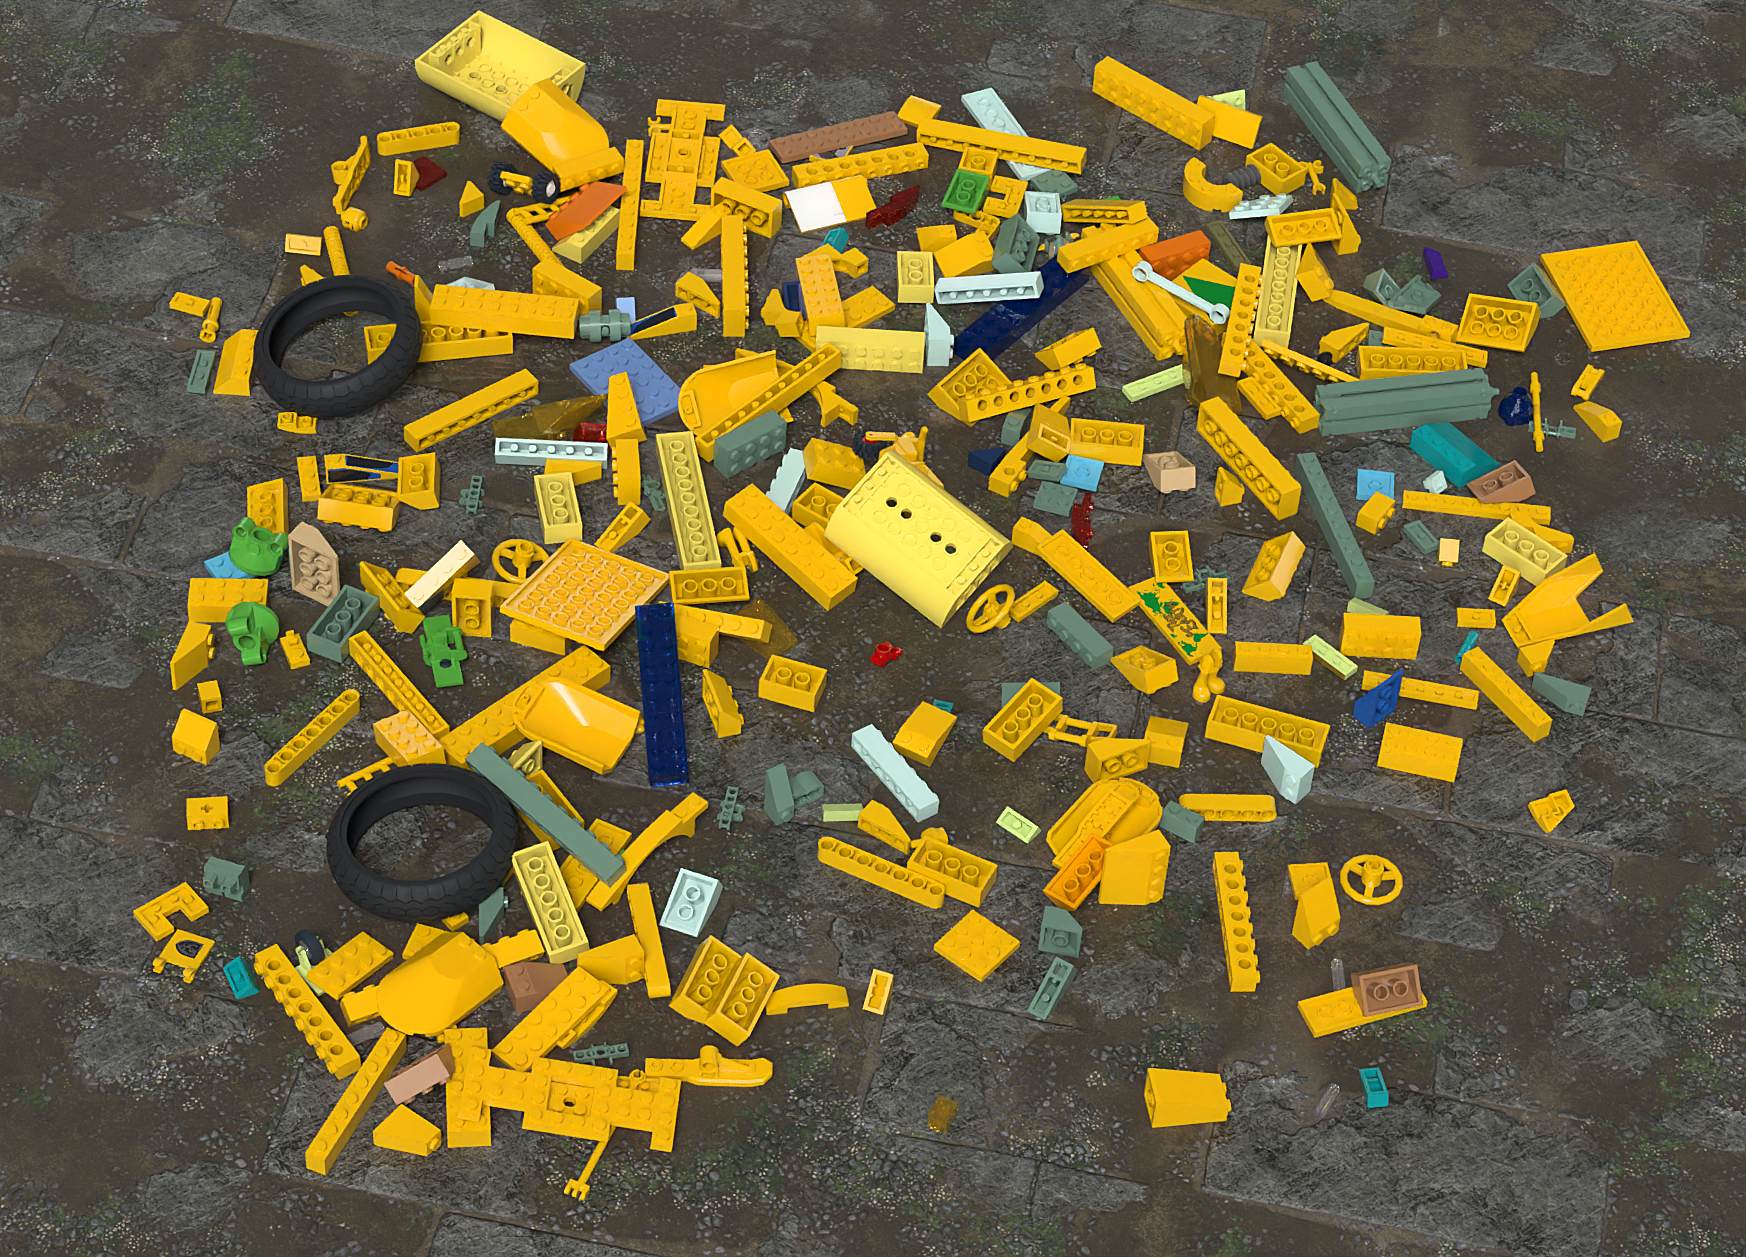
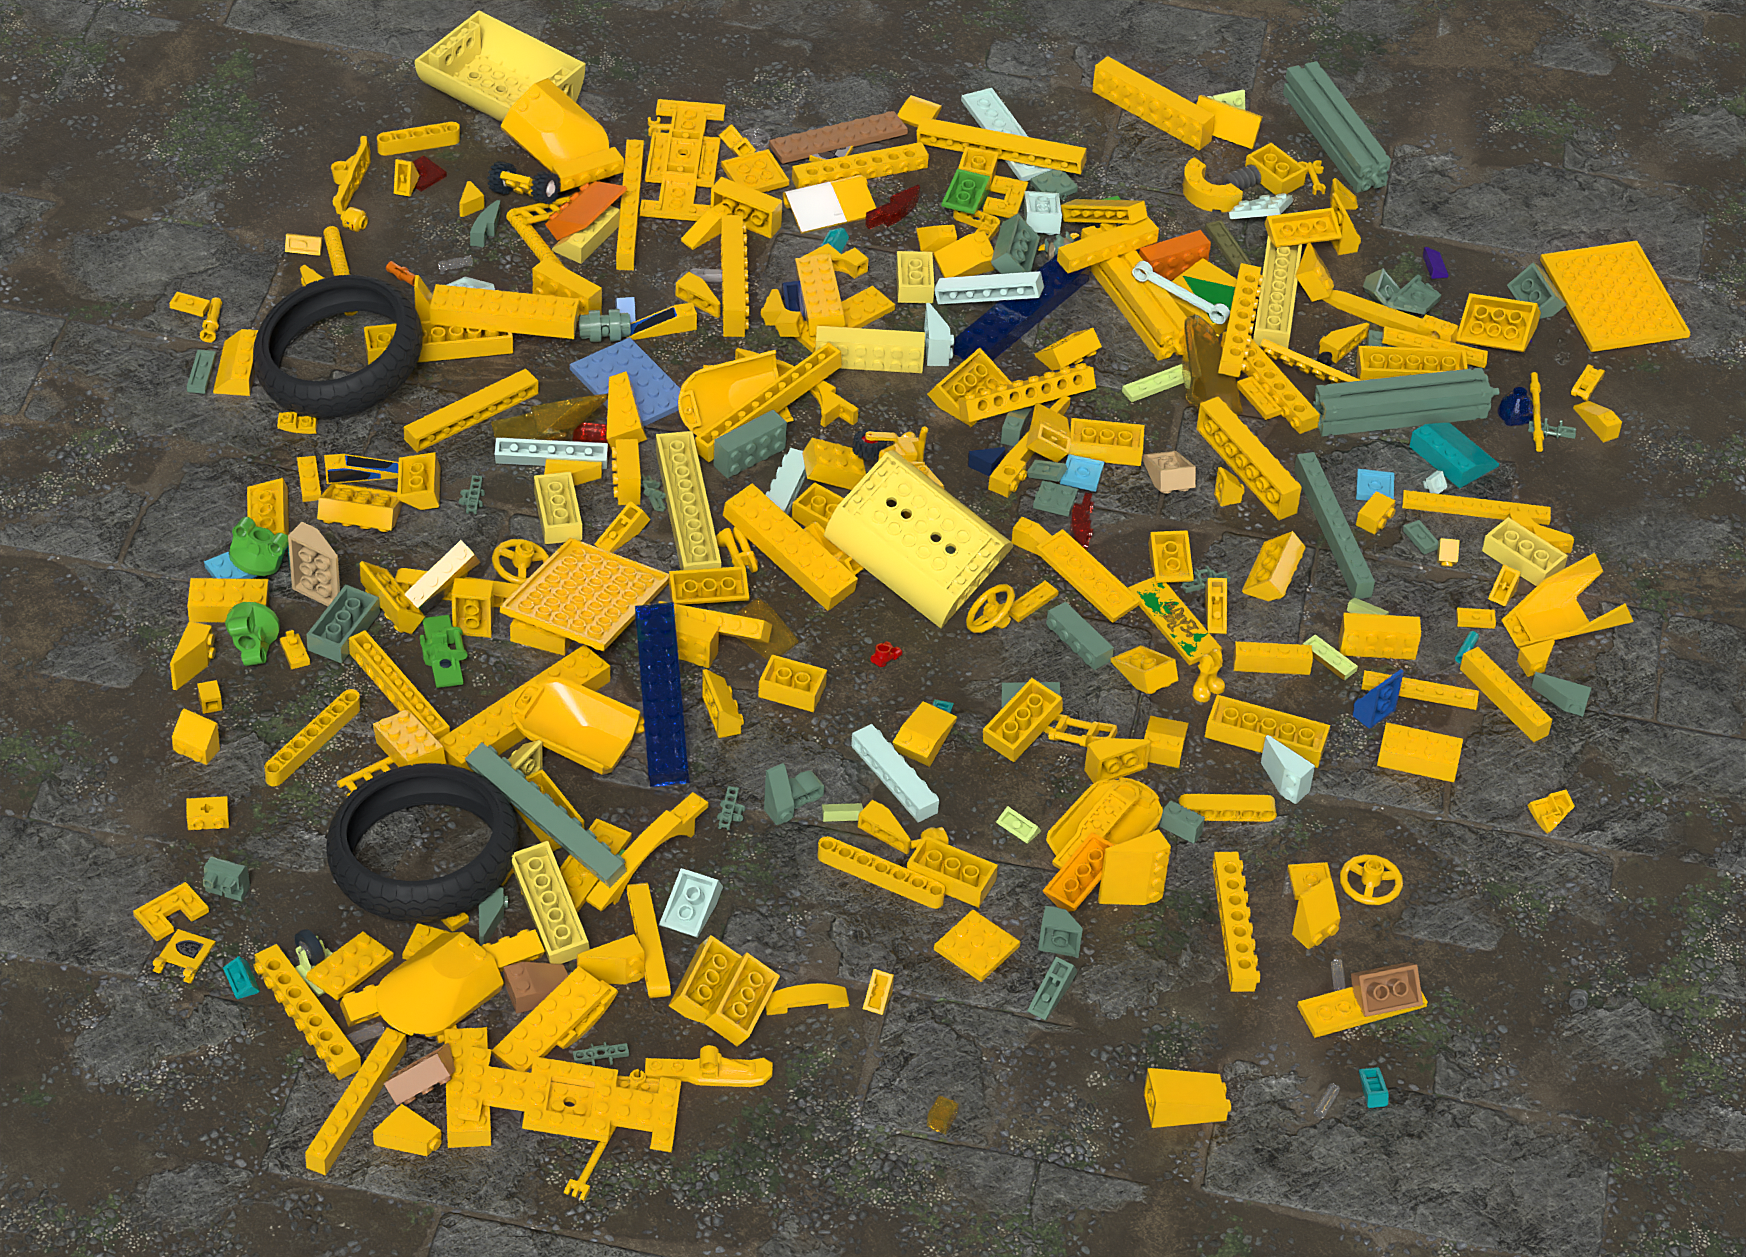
medium nougat slope [1466,460,1536,503] -> none

